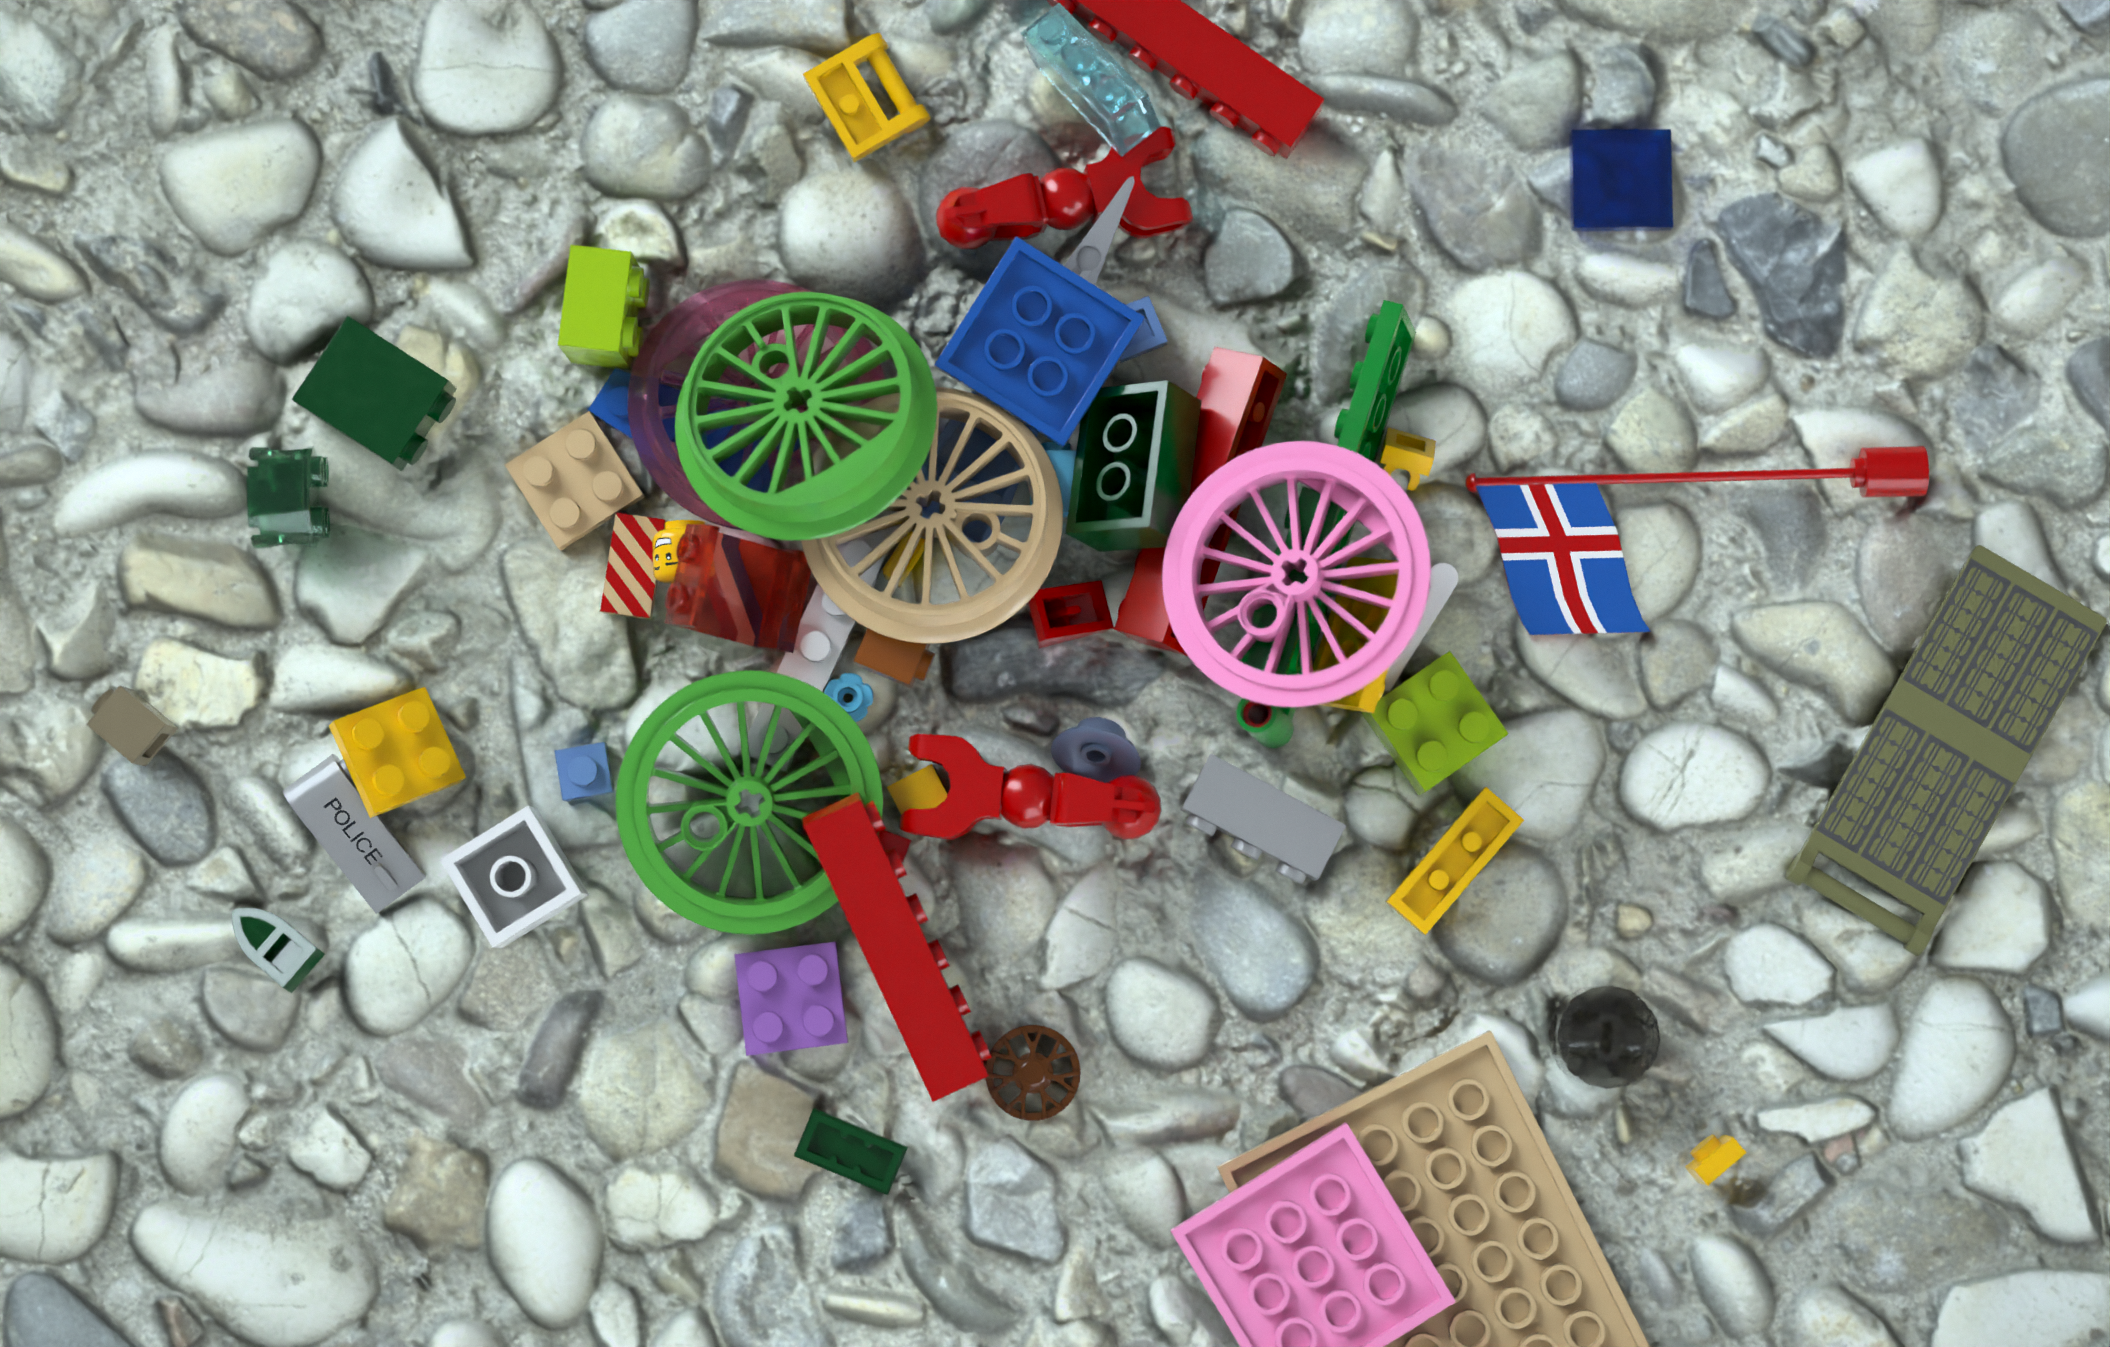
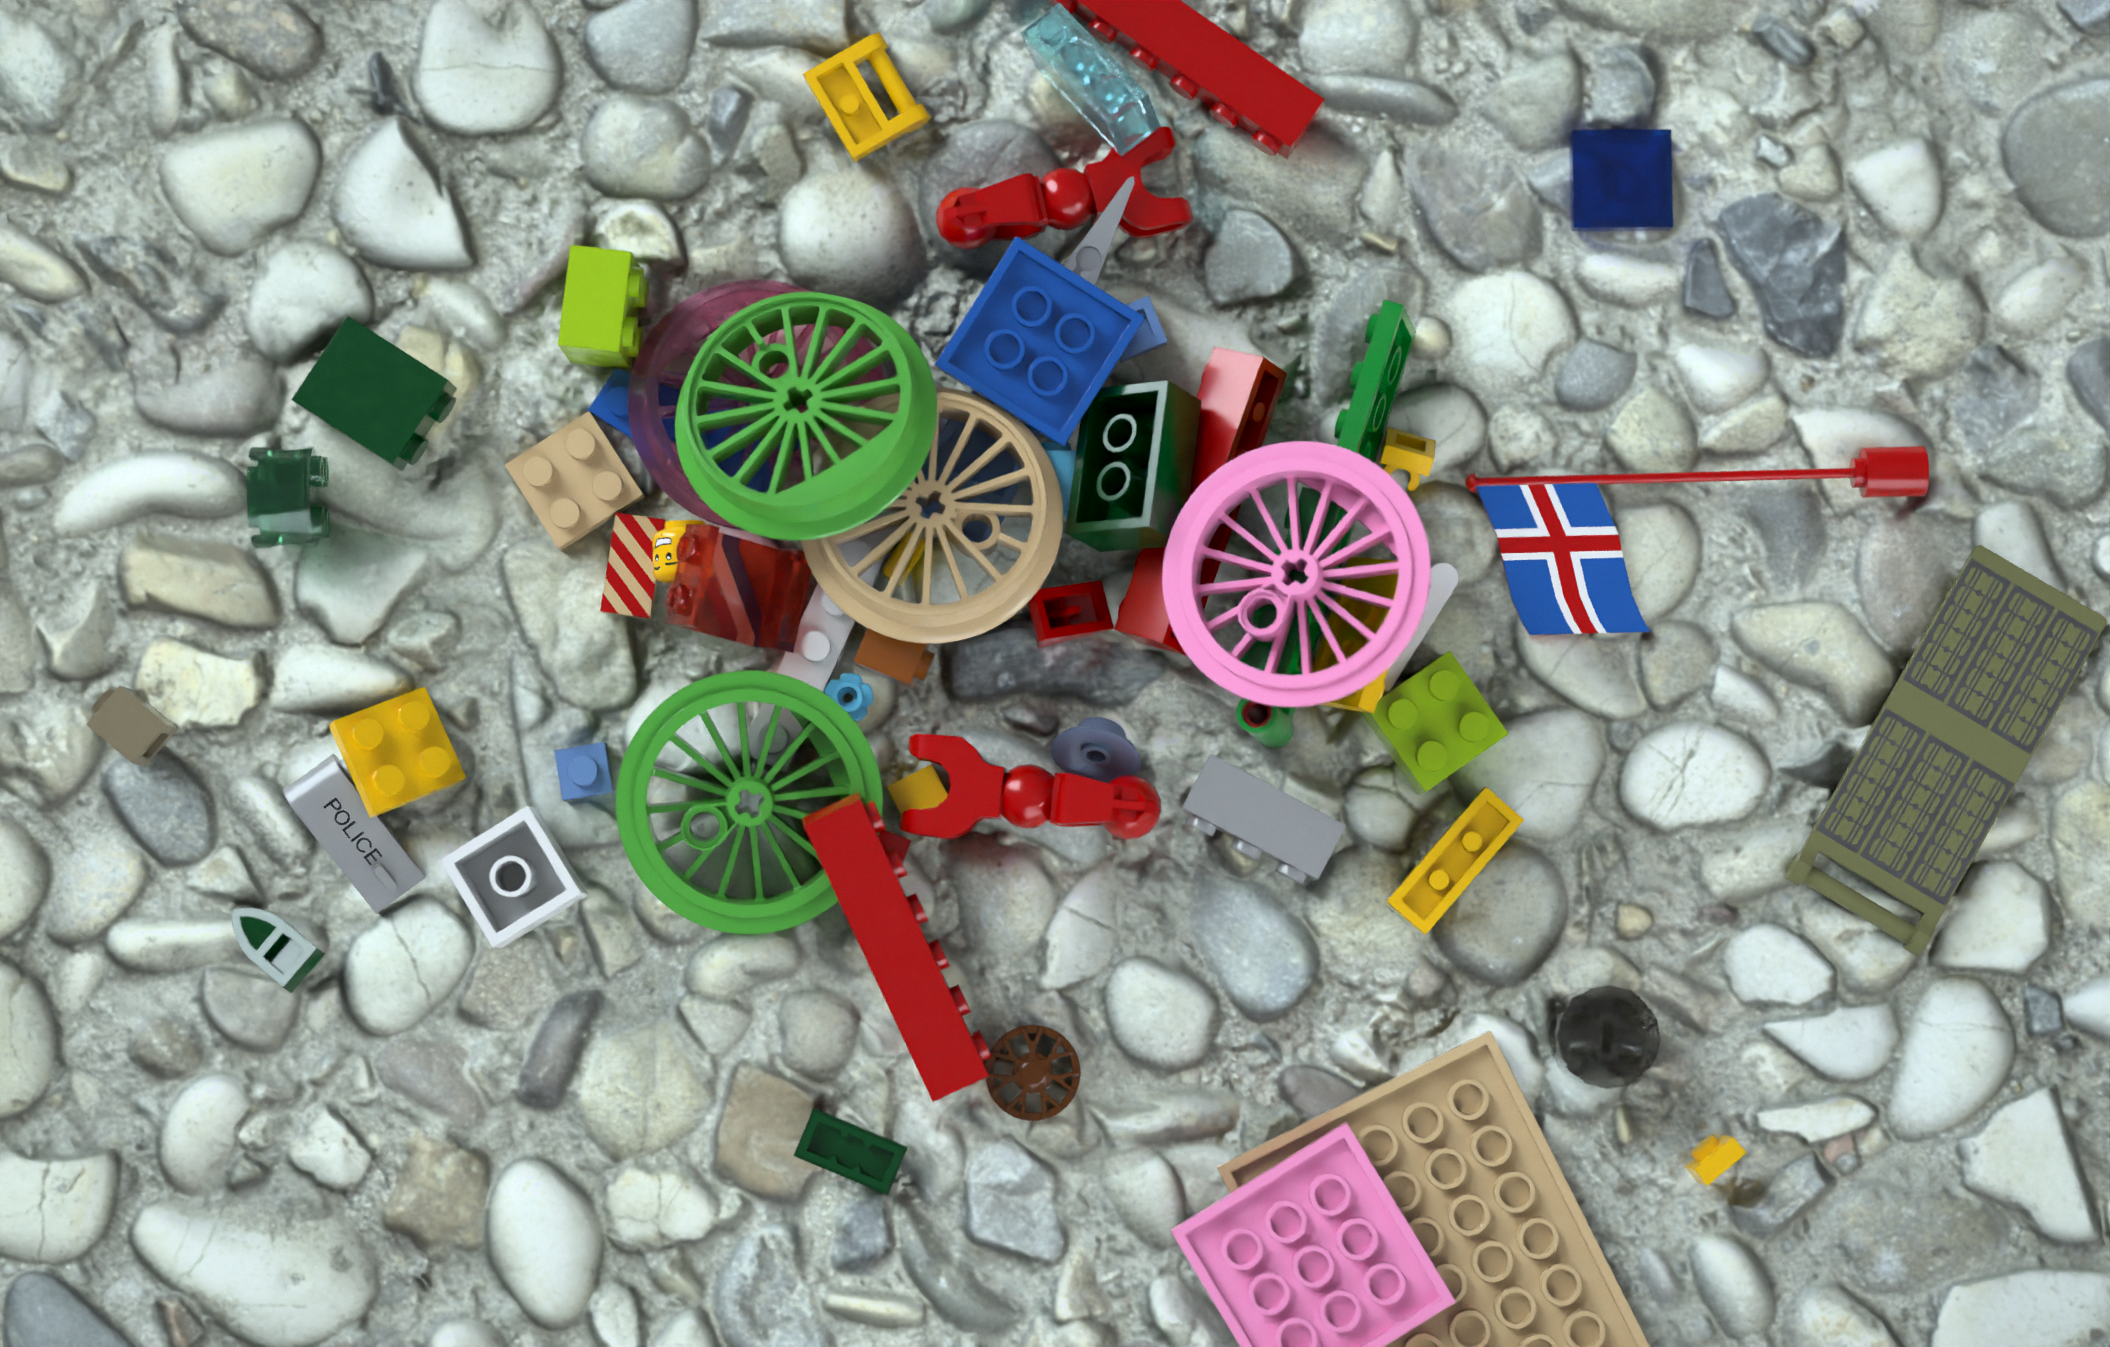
medium lavender plate [734,942,849,1056] -> none

